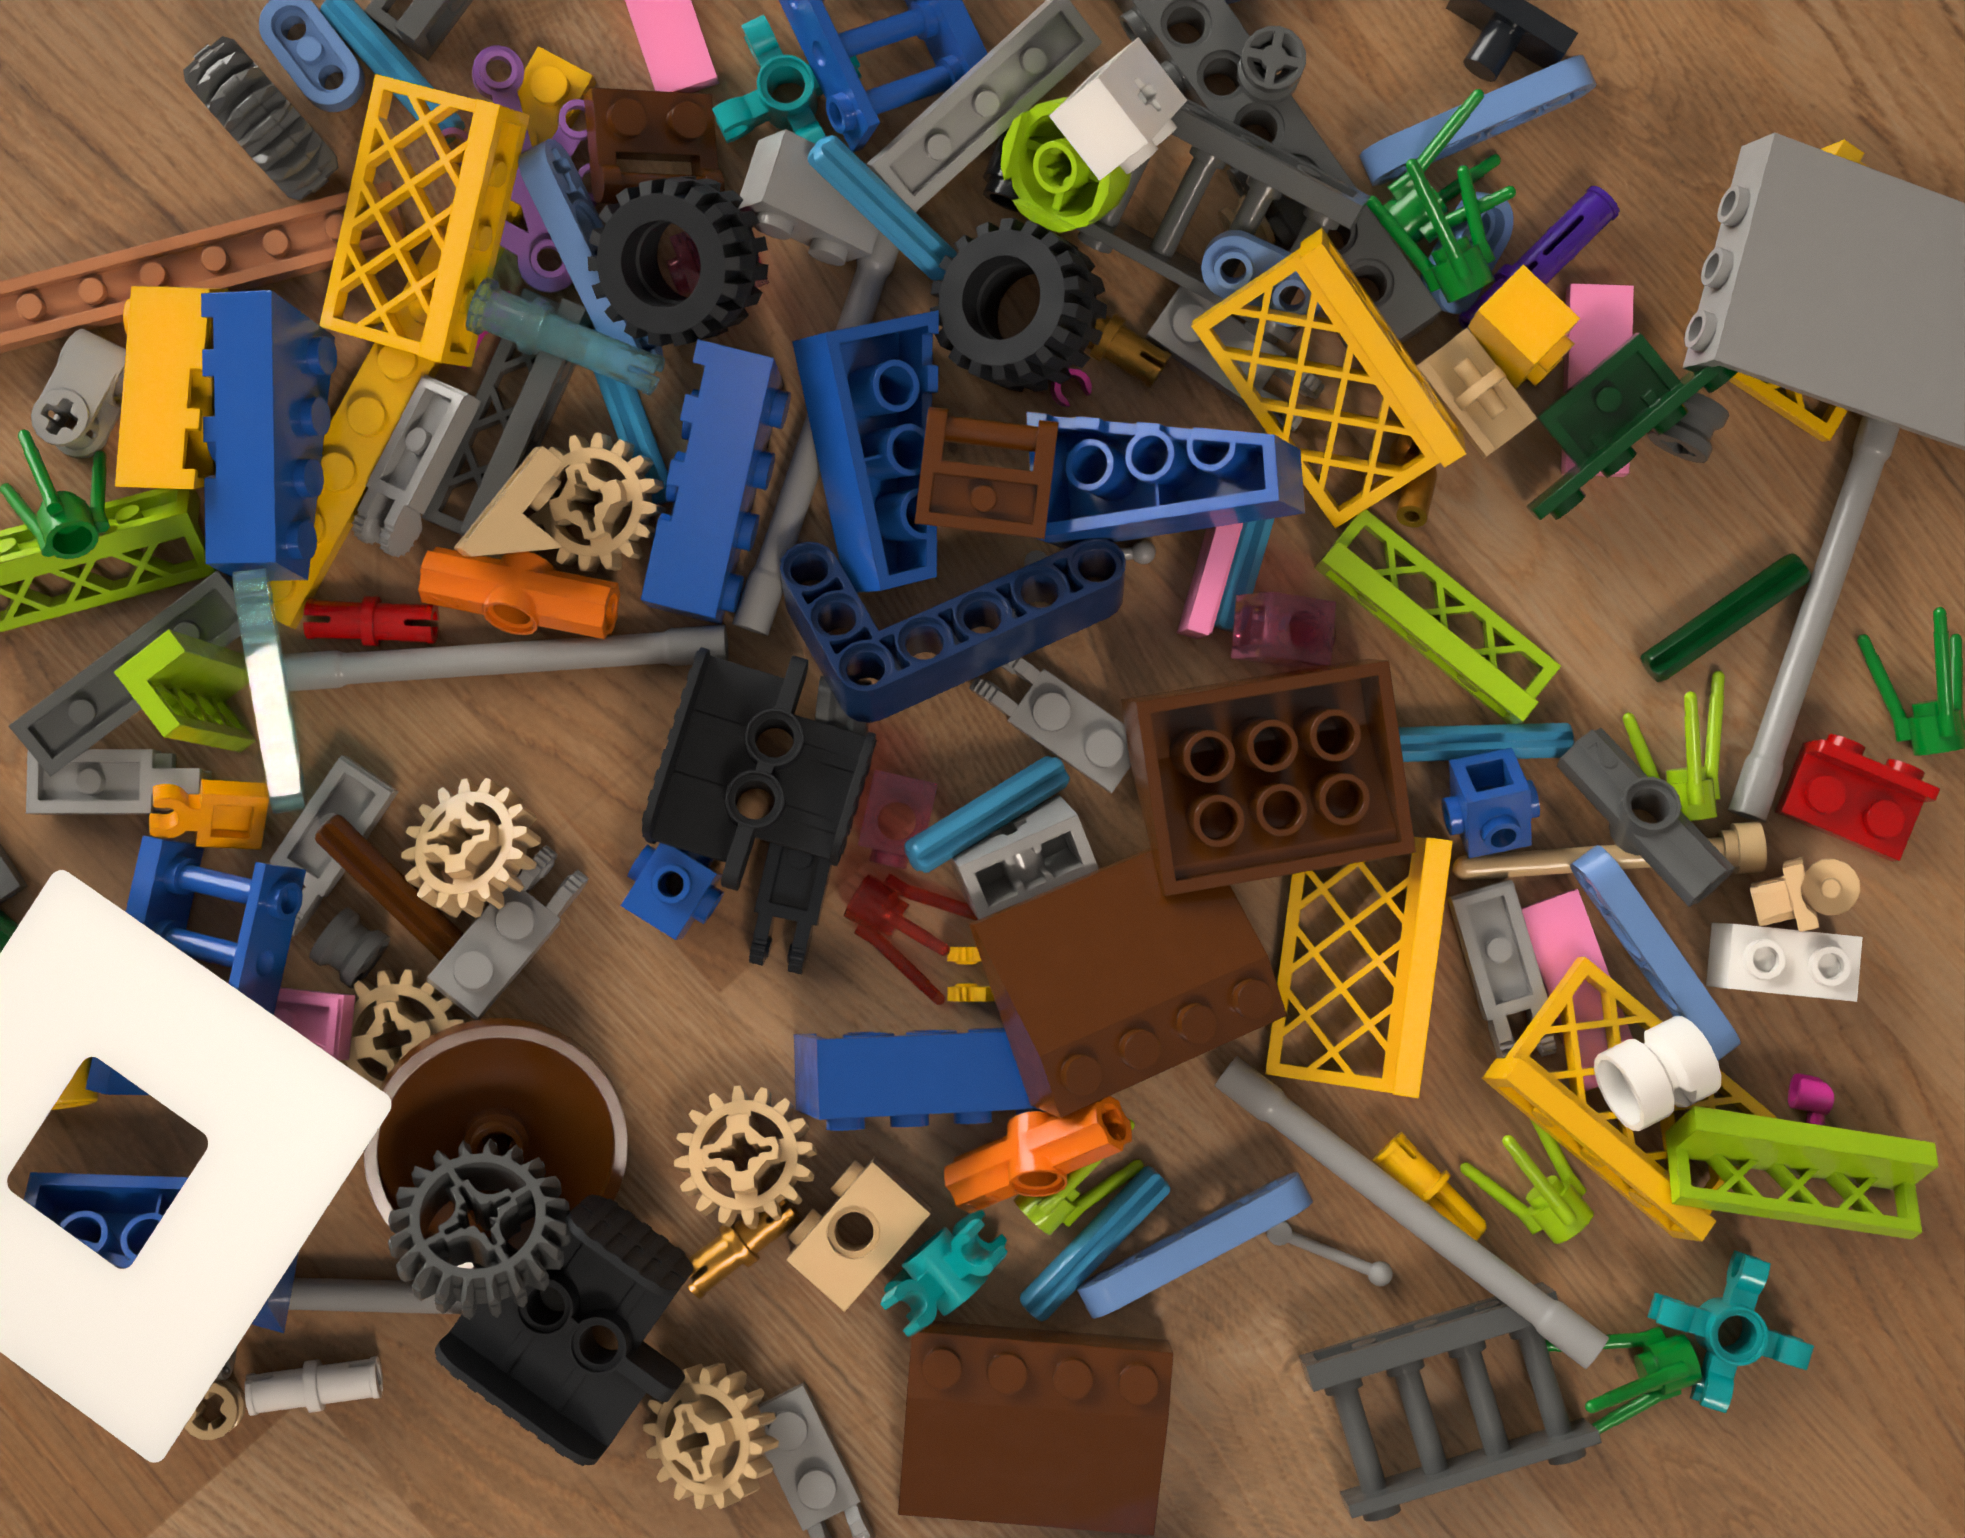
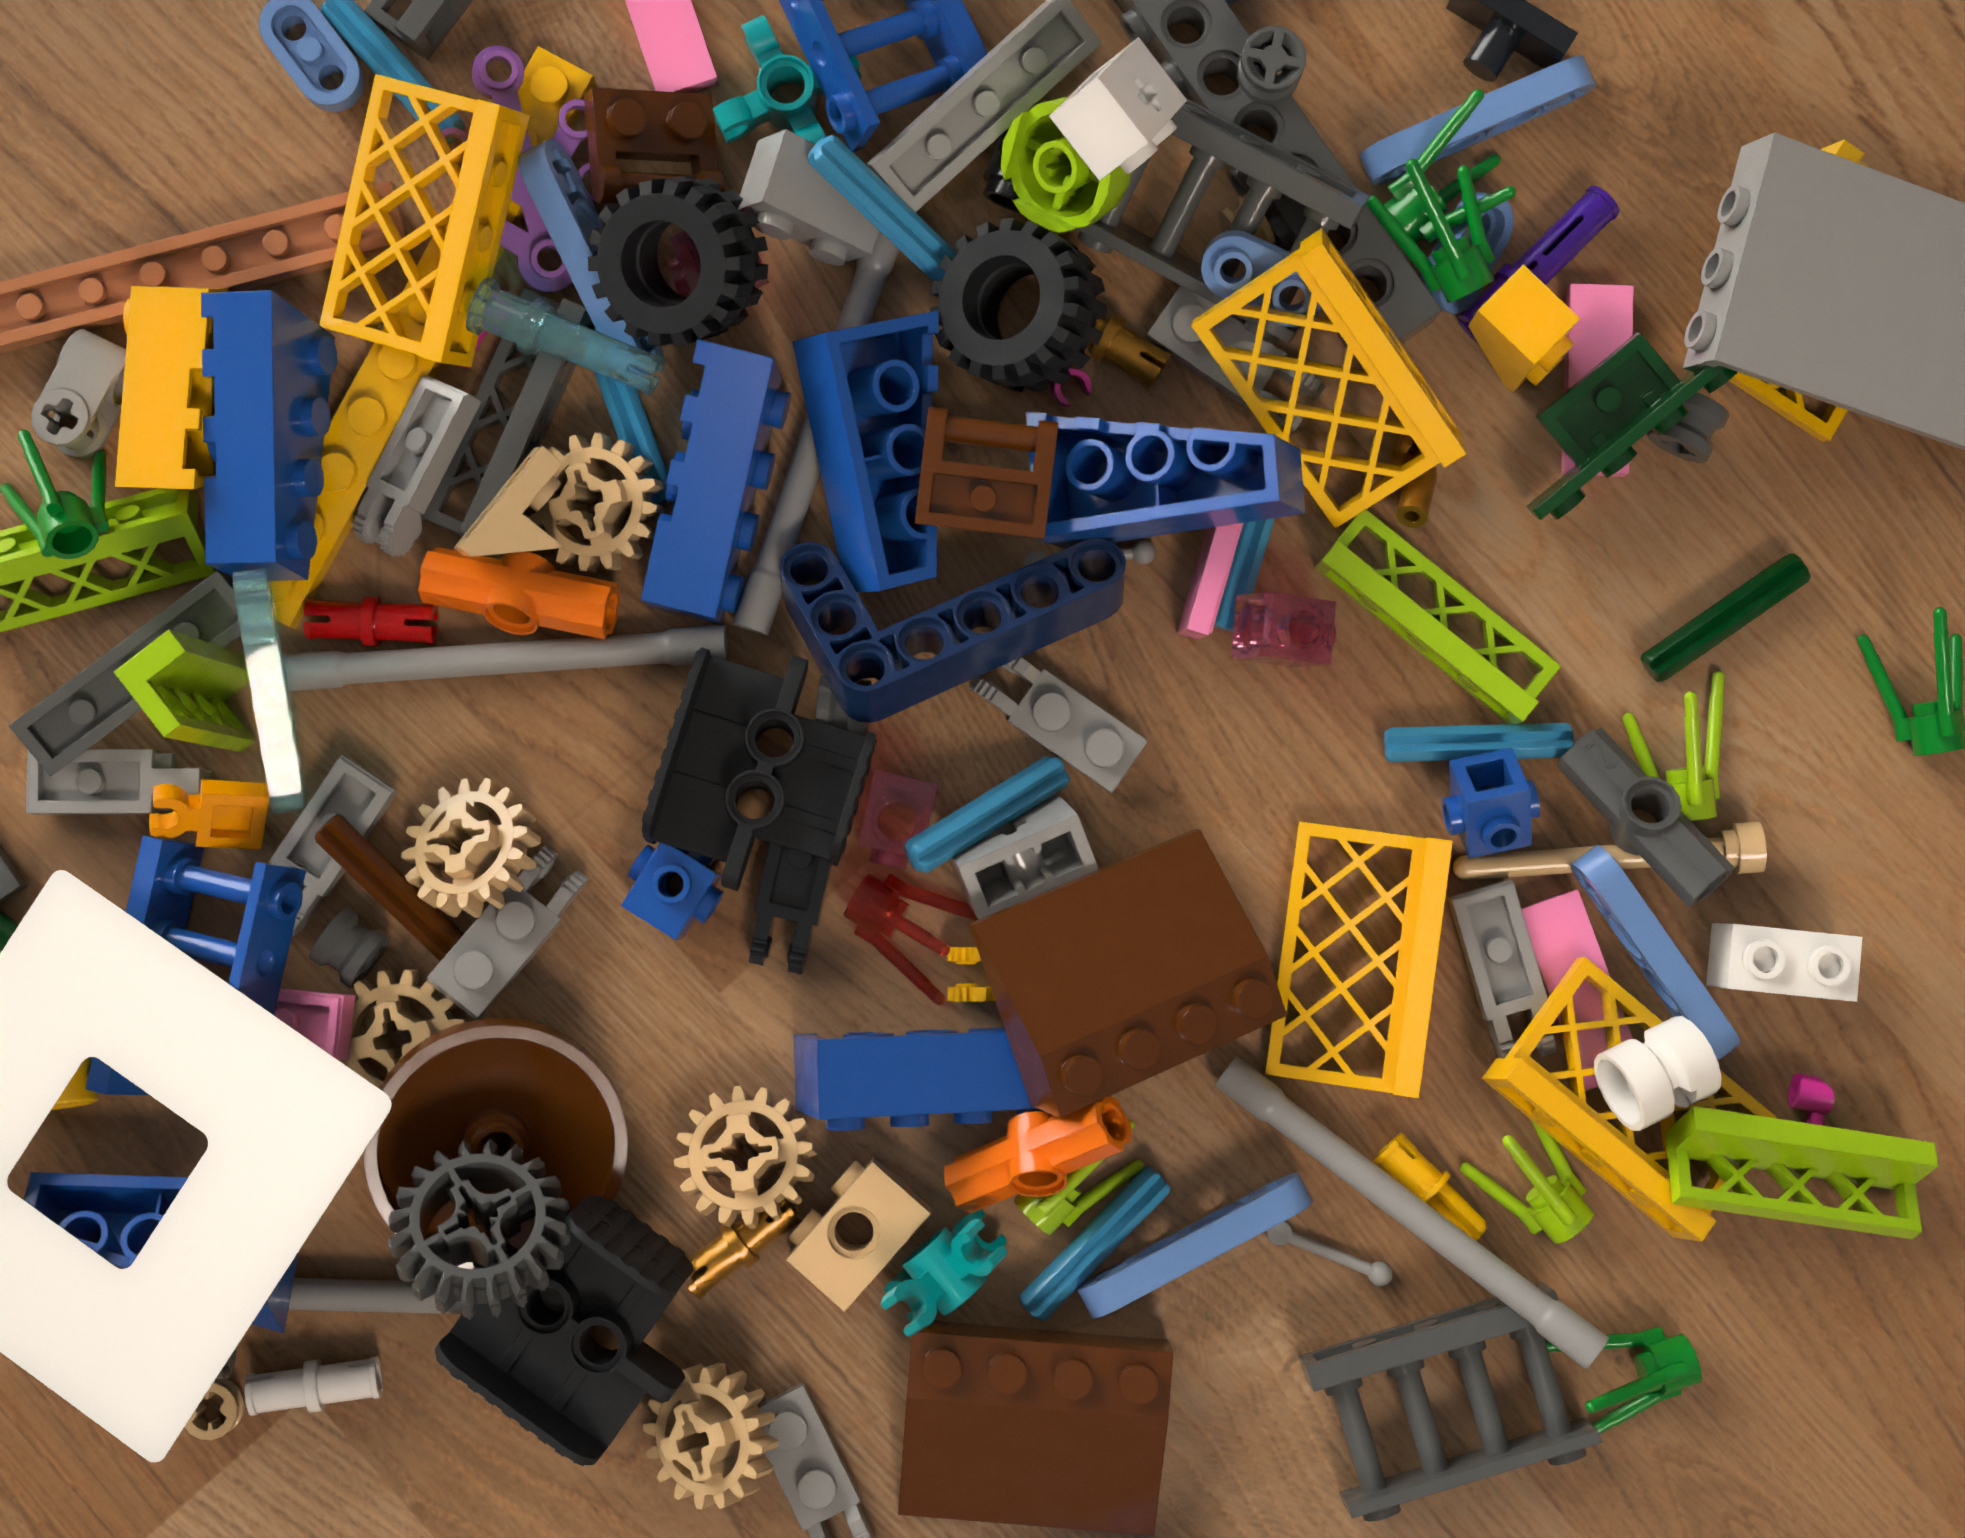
dark grey gear [183,36,339,201] -> none
reddish brown slope [1121,659,1416,896] -> none
tan hips [1417,328,1537,460] -> none
teal pin [1647,1250,1814,1413] -> none
light grey piece [1728,416,1900,822] -> none
tan hips [1750,857,1860,932] -> none
red bracket [1775,734,1940,862] -> none

